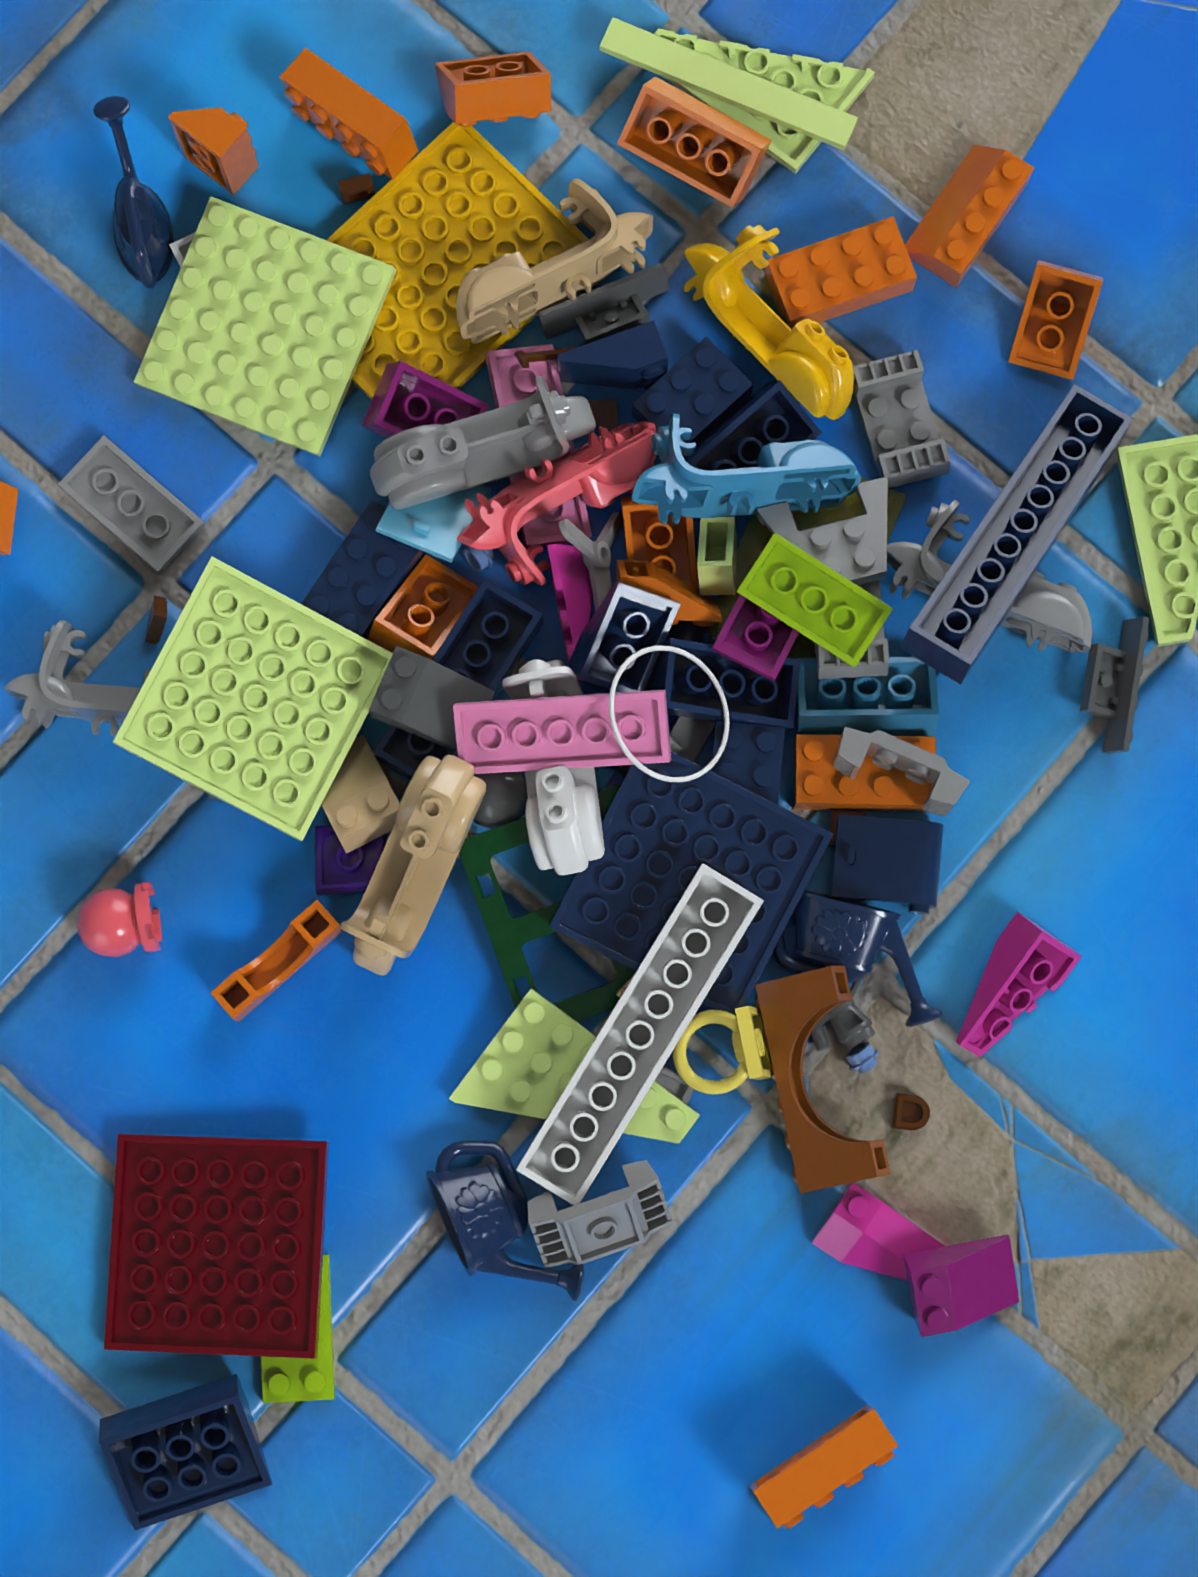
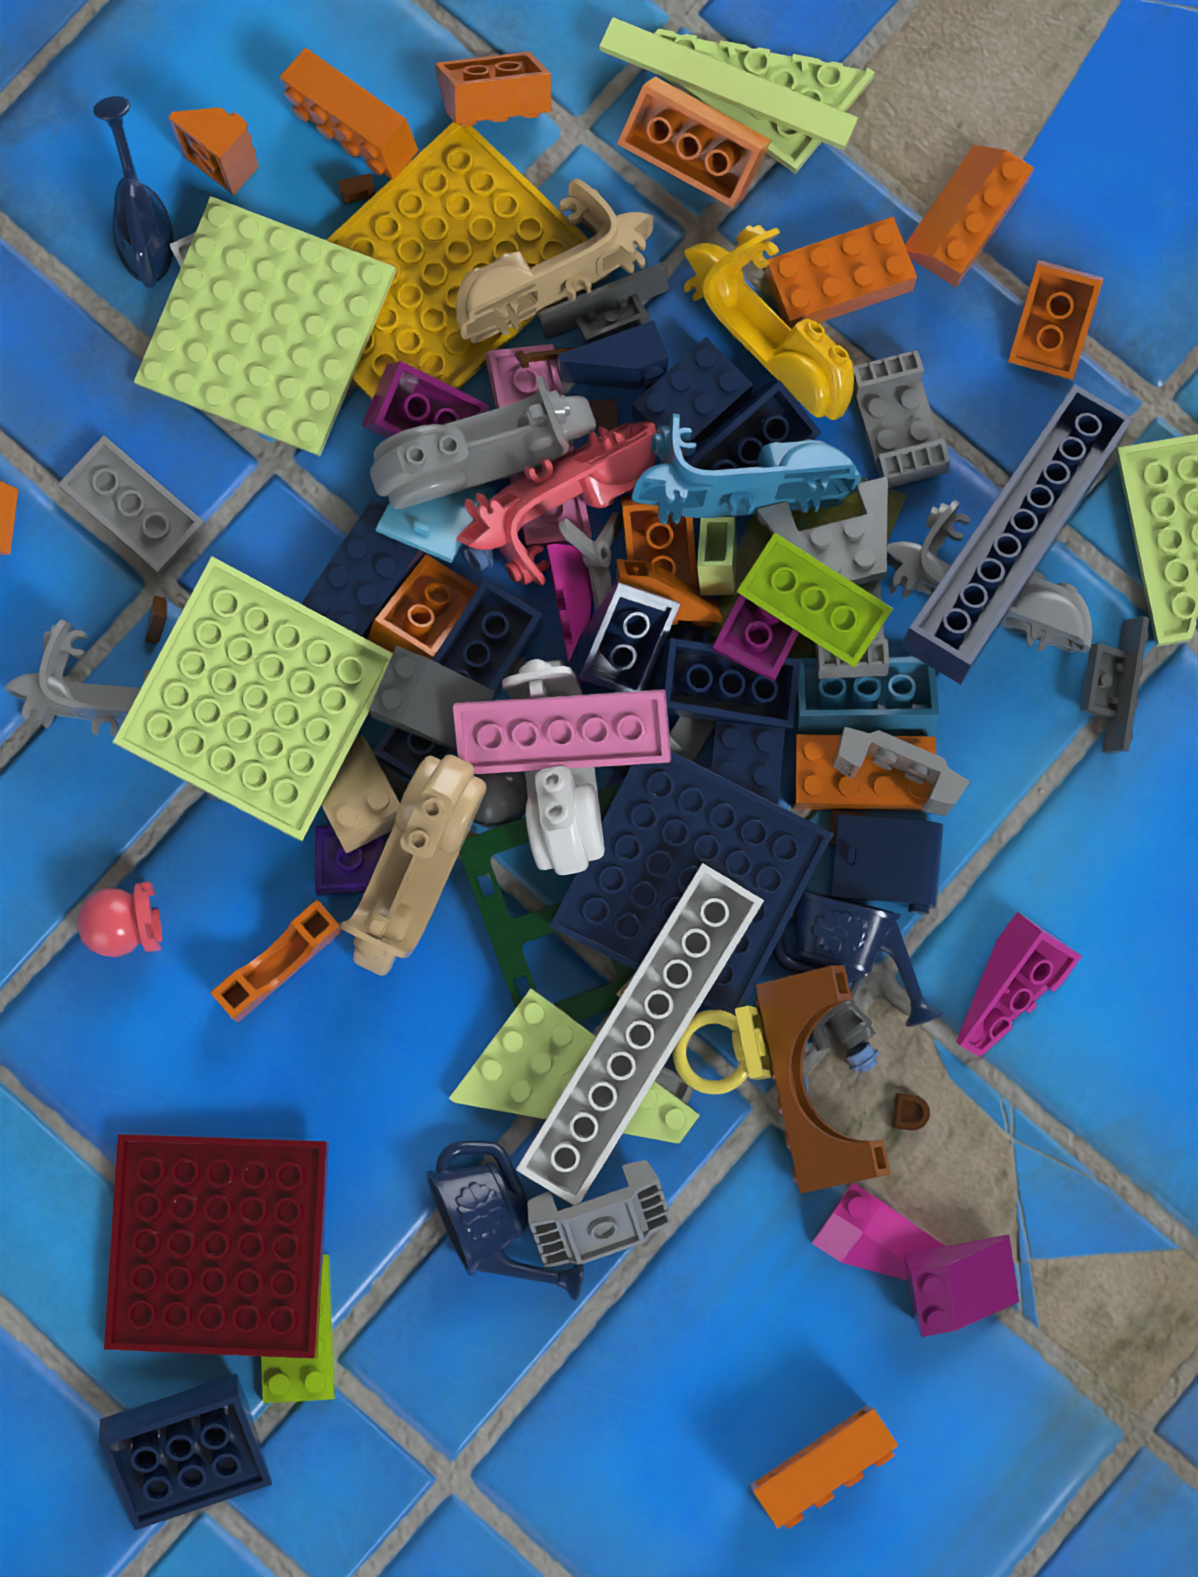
white piece [609,645,729,783] -> none

